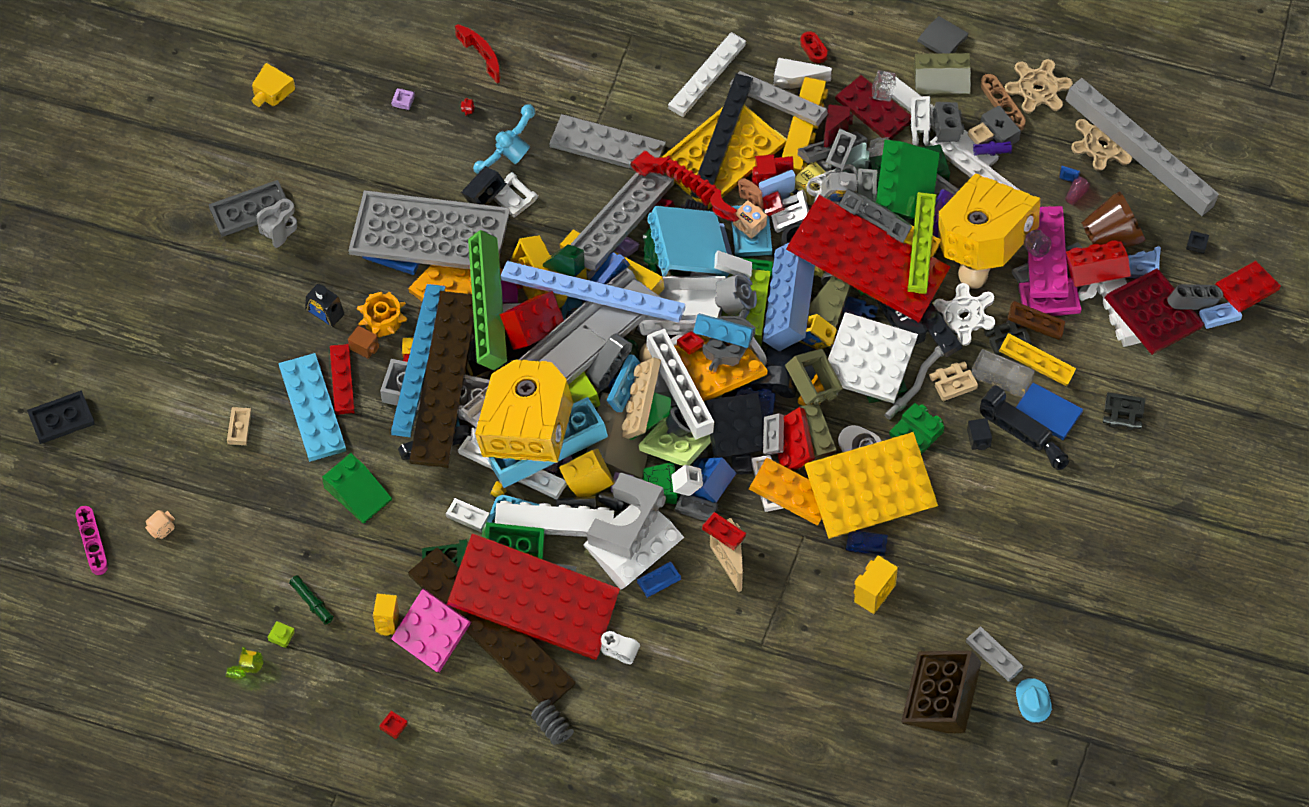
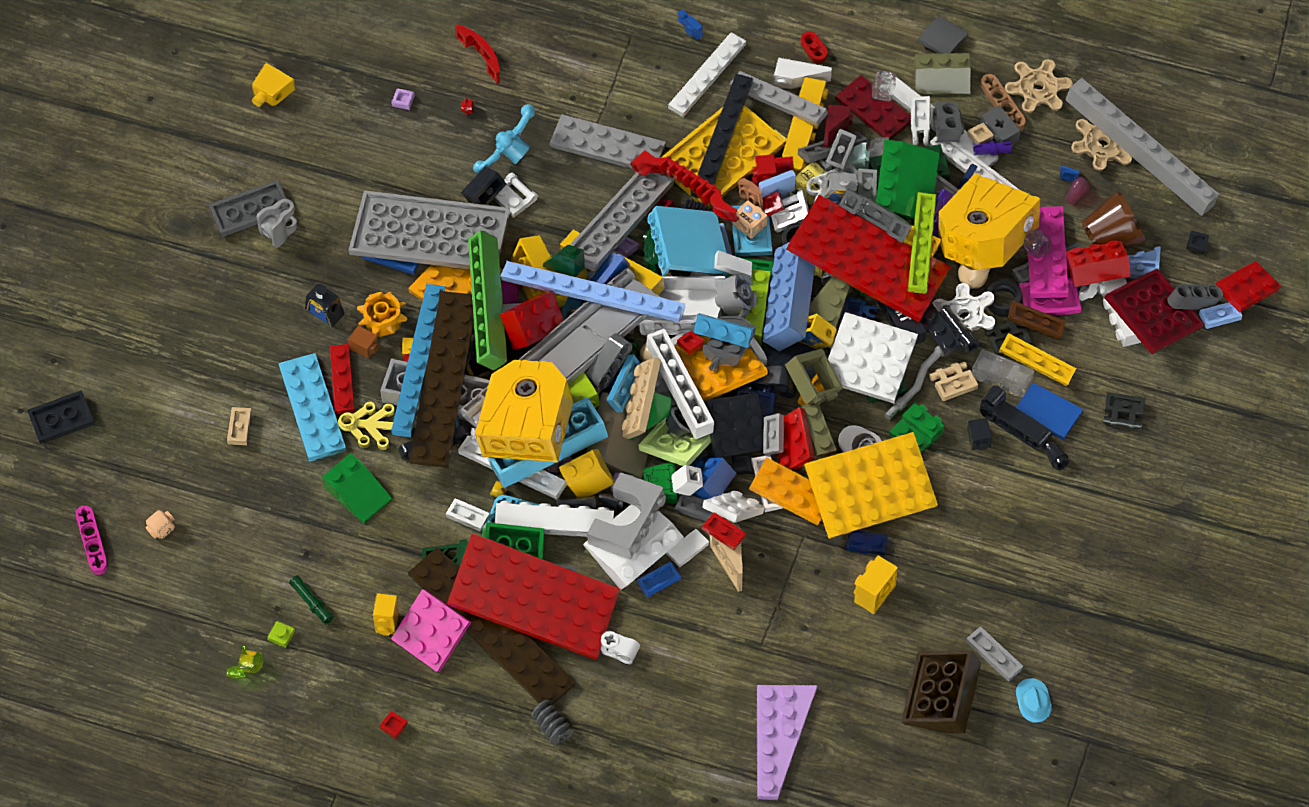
none -> light yellow plant [338,402,395,450]
none -> white tile [667,529,709,568]
none -> blue plate [677,9,703,40]
none -> white plate [702,491,765,523]
none -> lavender wing [757,685,817,800]
none -> black pin [939,305,980,353]
none -> dark blue plate [957,163,978,190]
none -> black tyre [987,279,1022,317]

